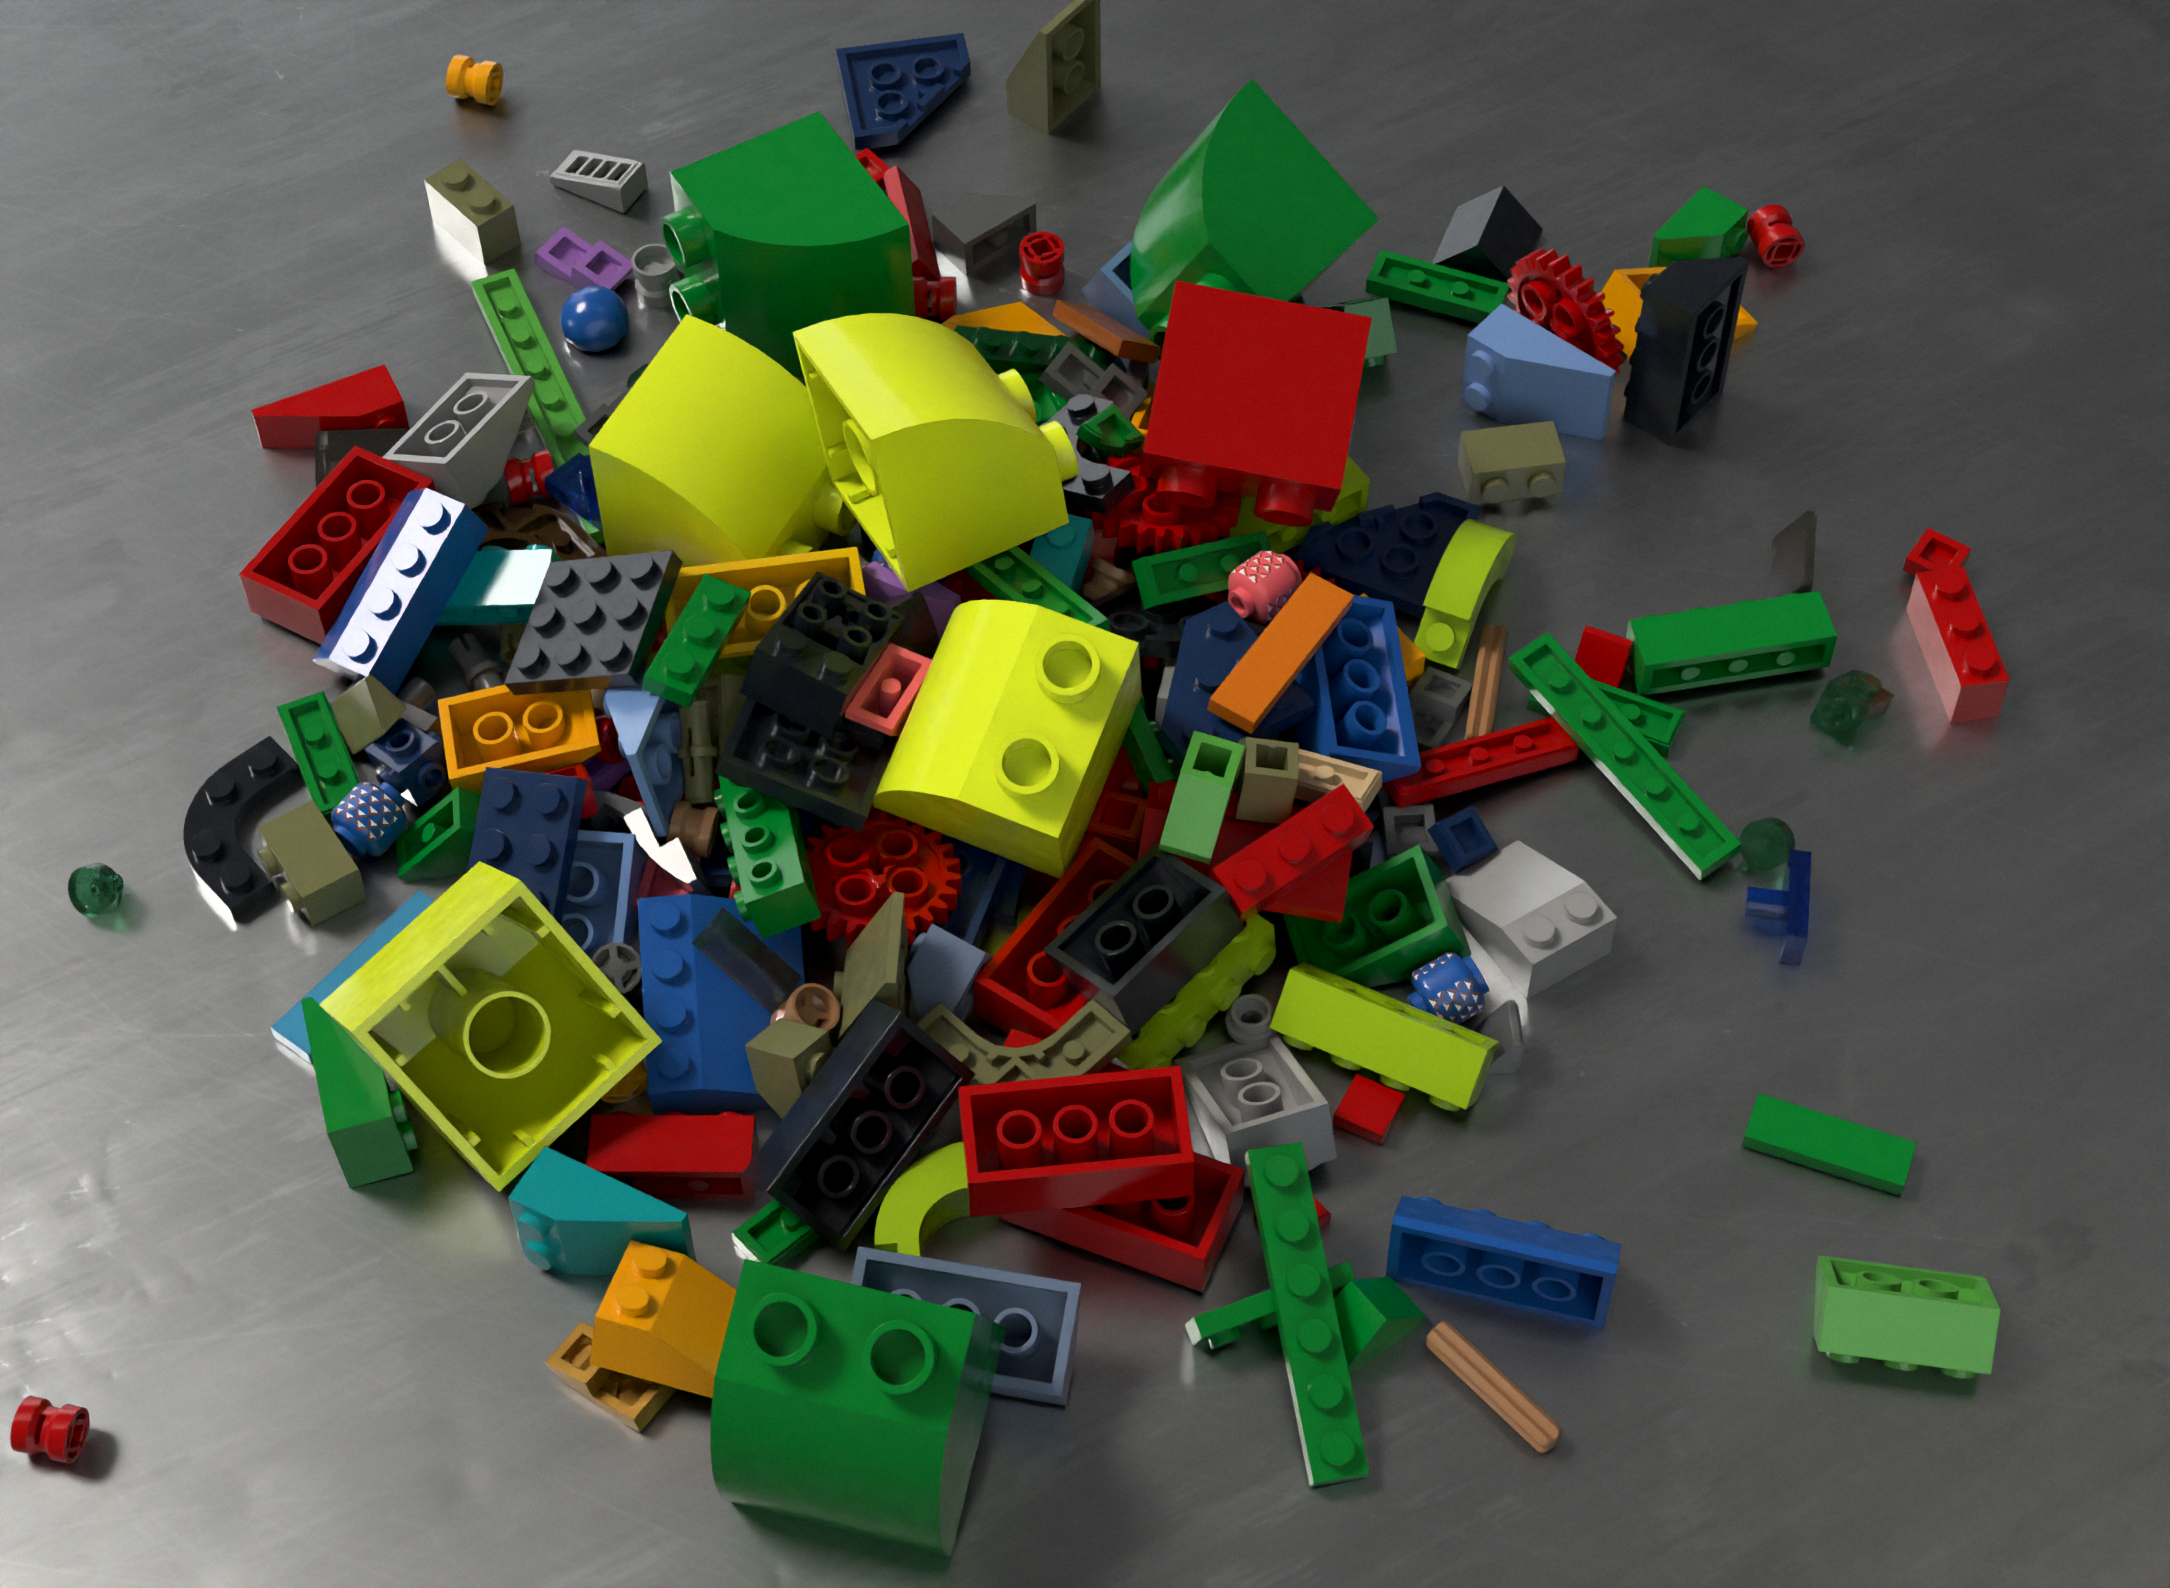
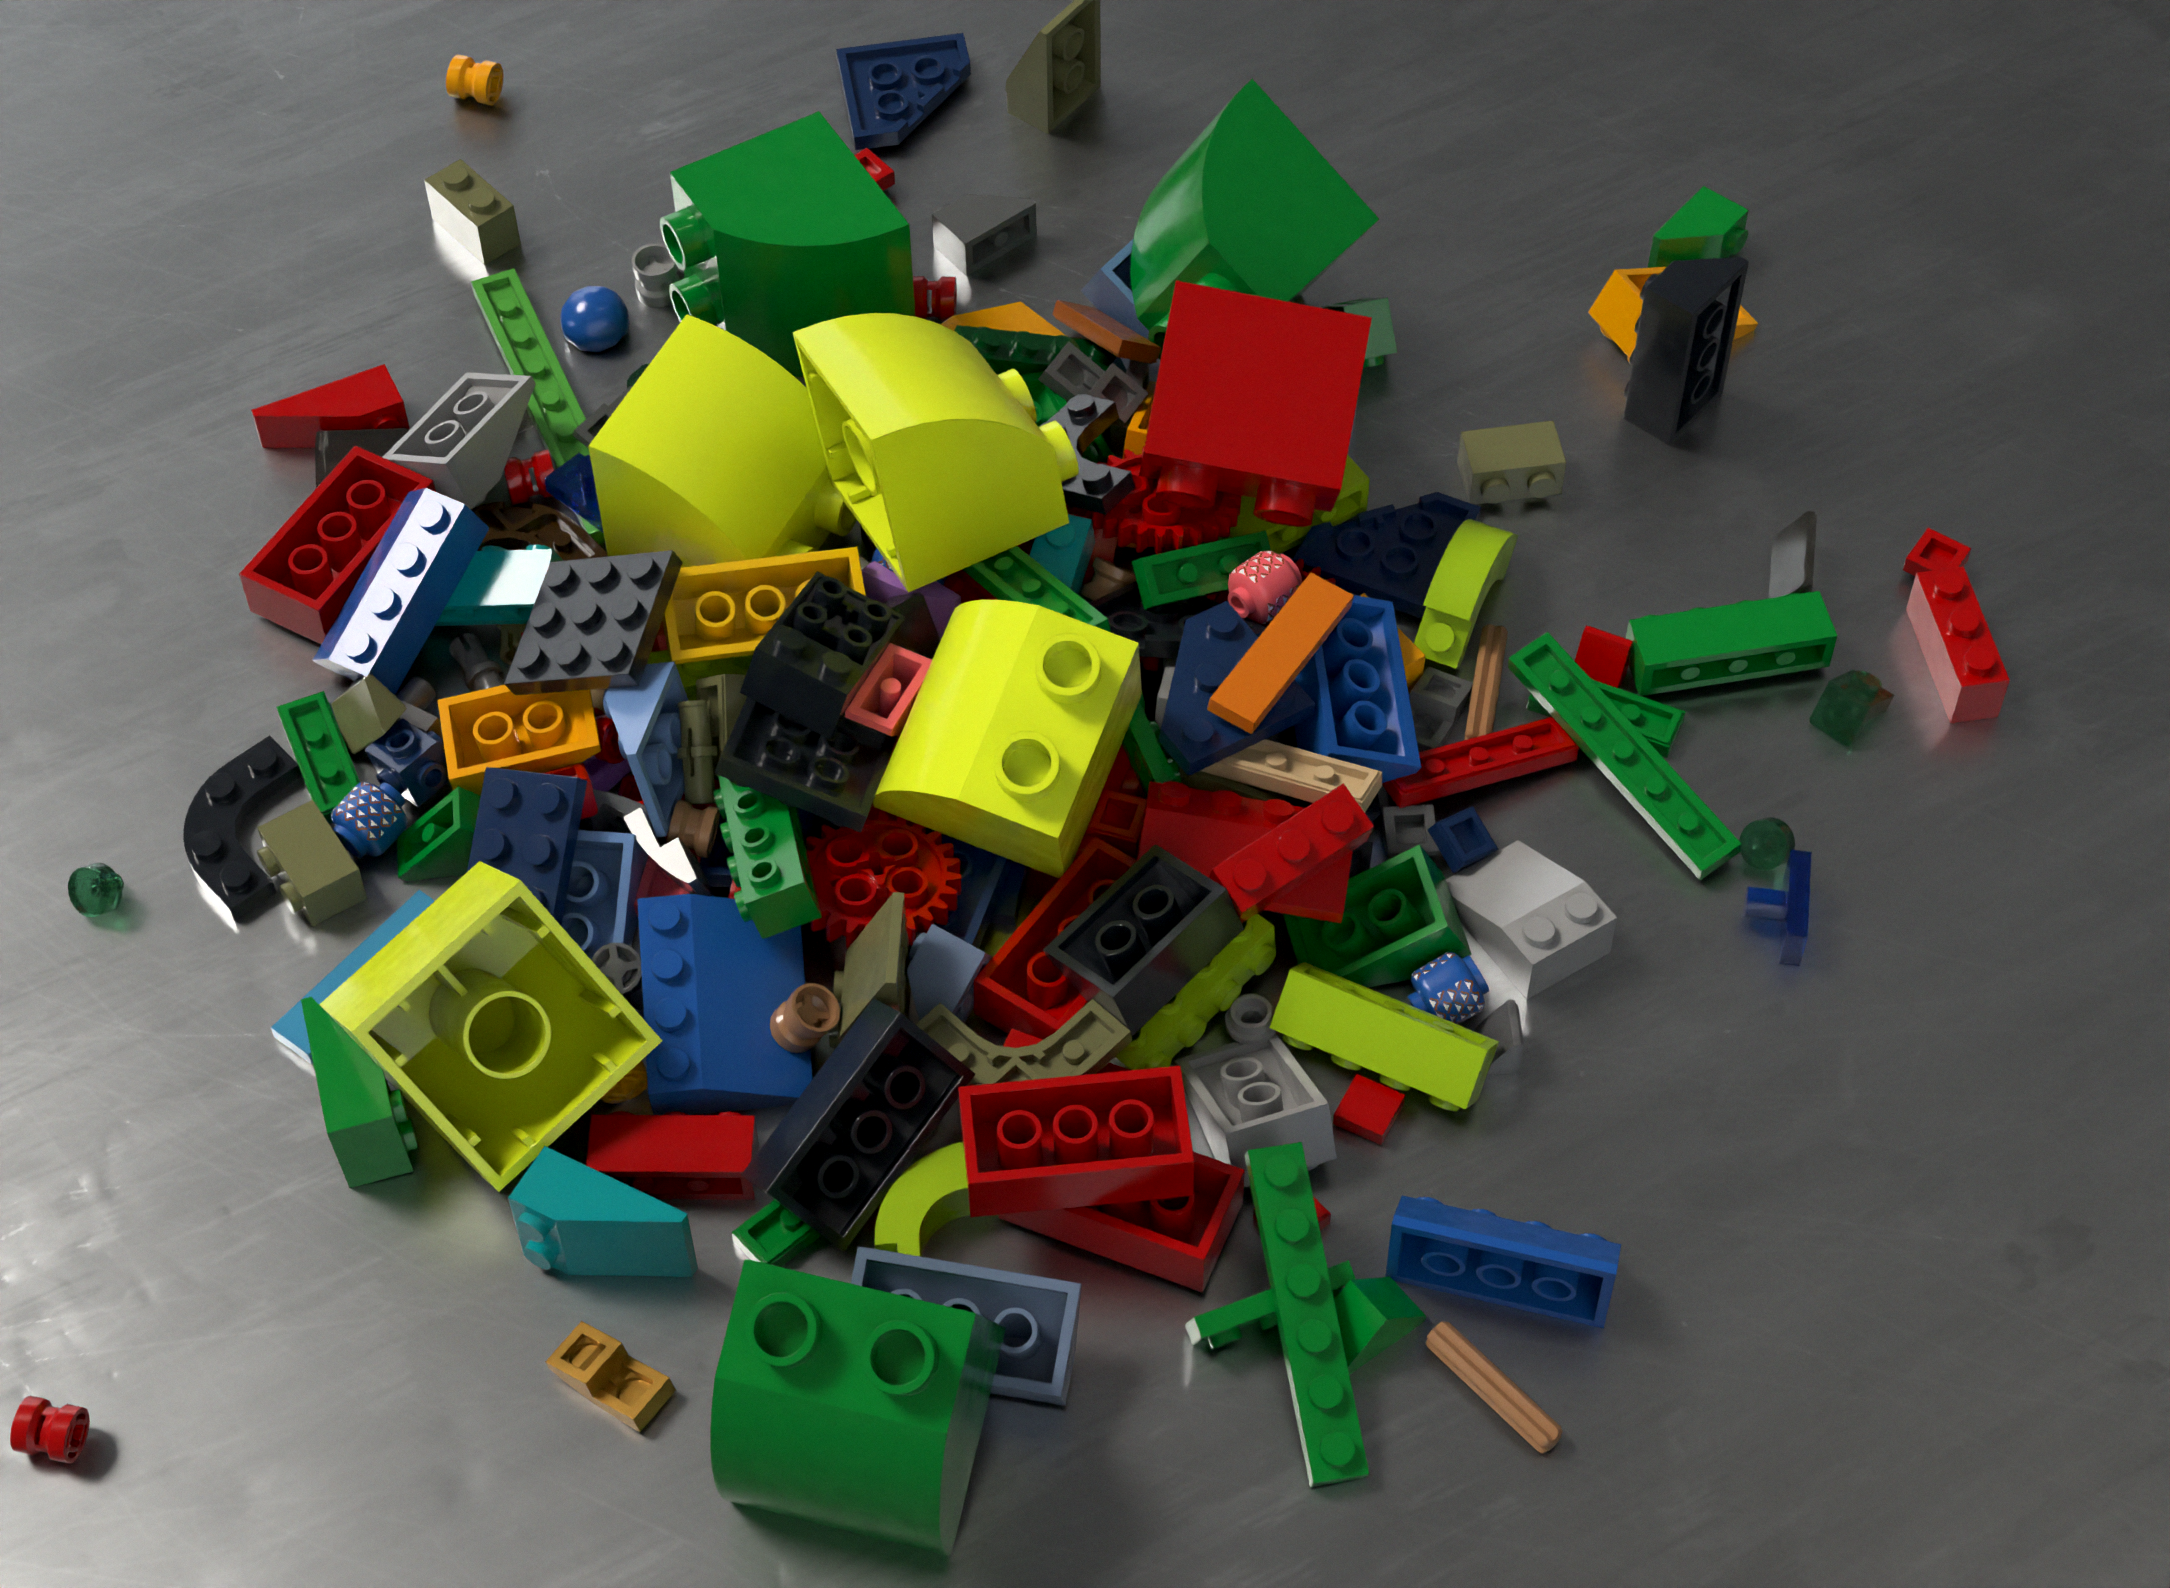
medium lavender slope [534,226,633,291] -> none
light grey slope [549,150,648,213] -> none
light orange slope [590,1240,737,1398] -> none
green plate [642,574,751,708] -> none
clear smoke slope [692,907,802,1014] -> none
olive slope [745,1018,833,1119] -> none
red tile [883,165,941,291] -> none
red wheel [1019,231,1065,296] -> none
green tile [1076,403,1145,453] -> none
bright green slope [1158,730,1245,864] -> none
olive slope [1235,737,1299,825] -> none
green plate [1365,250,1510,323] -> none
black slope [1432,185,1543,293] -> none
medium blue slope [1460,304,1616,440] -> none
red gear [1507,248,1624,376] -> none
green tile [1742,1093,1917,1196] -> none
red wheel [1746,204,1805,268] -> none
bright green slope [1814,1255,2001,1379] -> none

